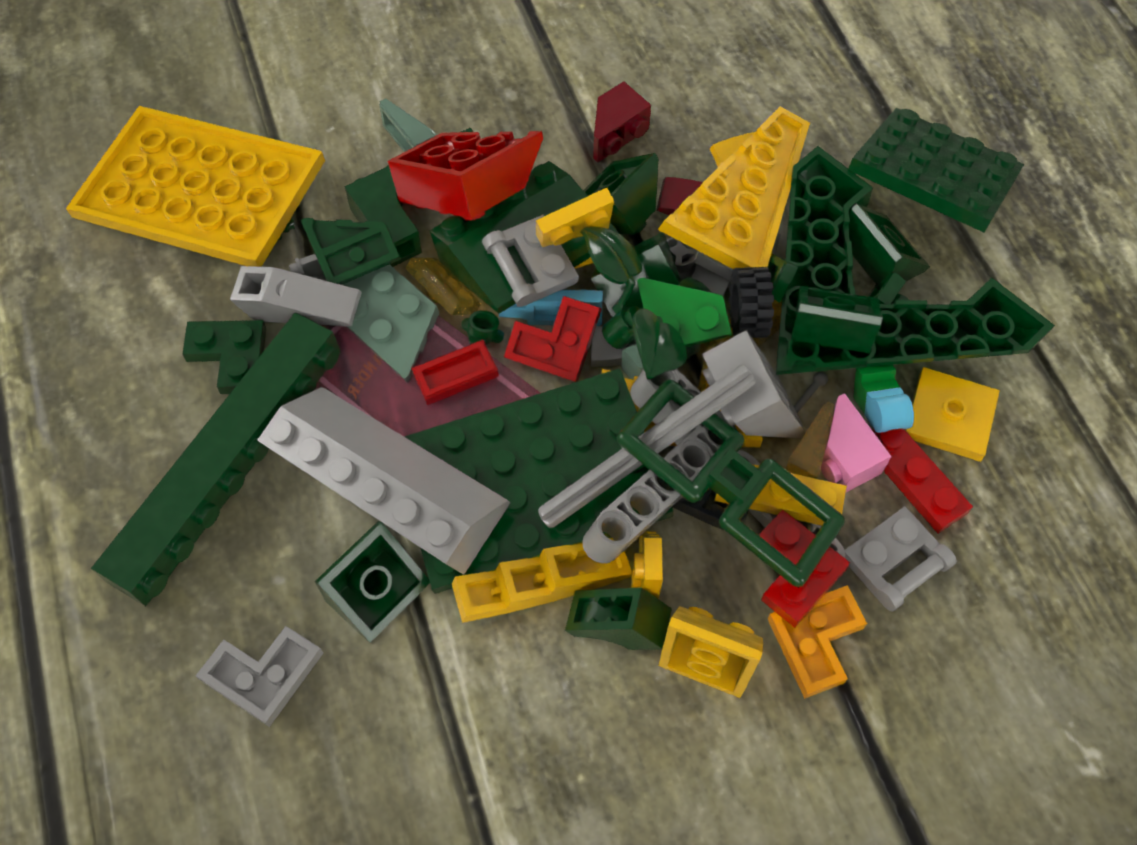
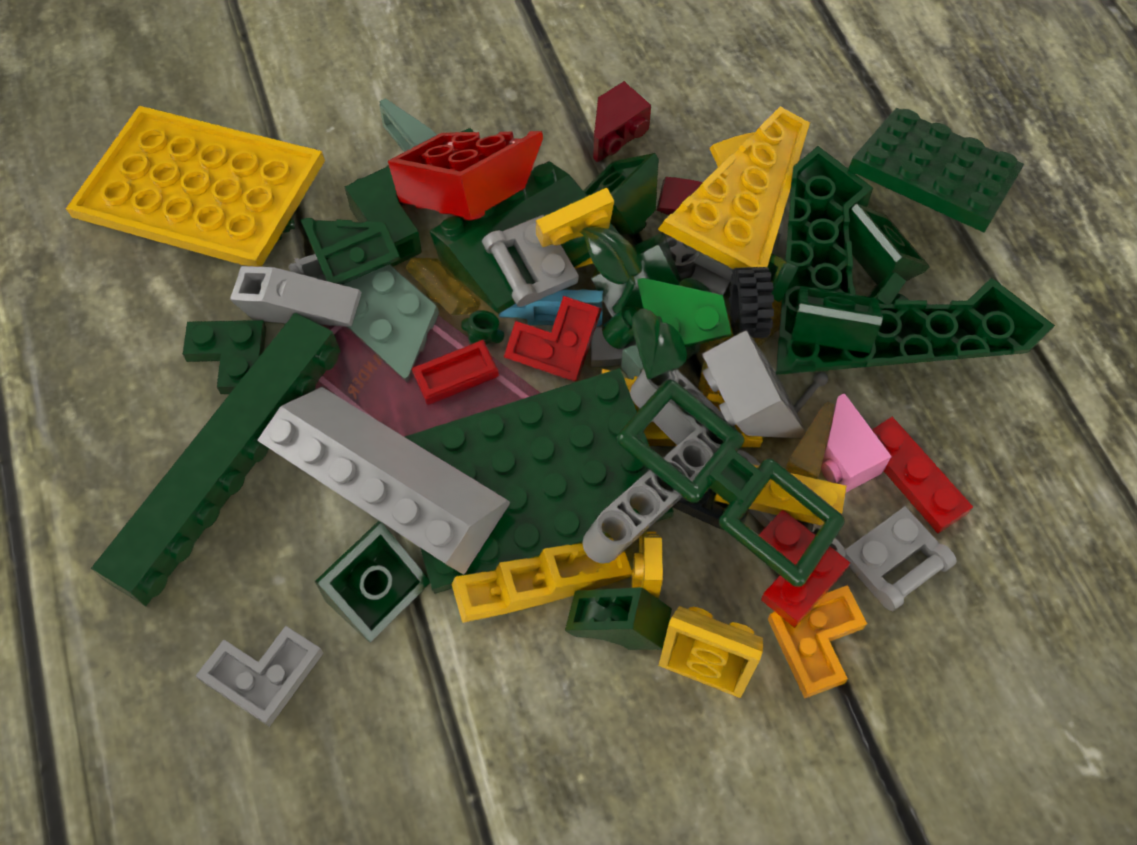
light grey axle [538,365,756,528] -> none
medium azure leg [853,365,914,433] -> none
yellow plate [905,367,1000,462] -> none

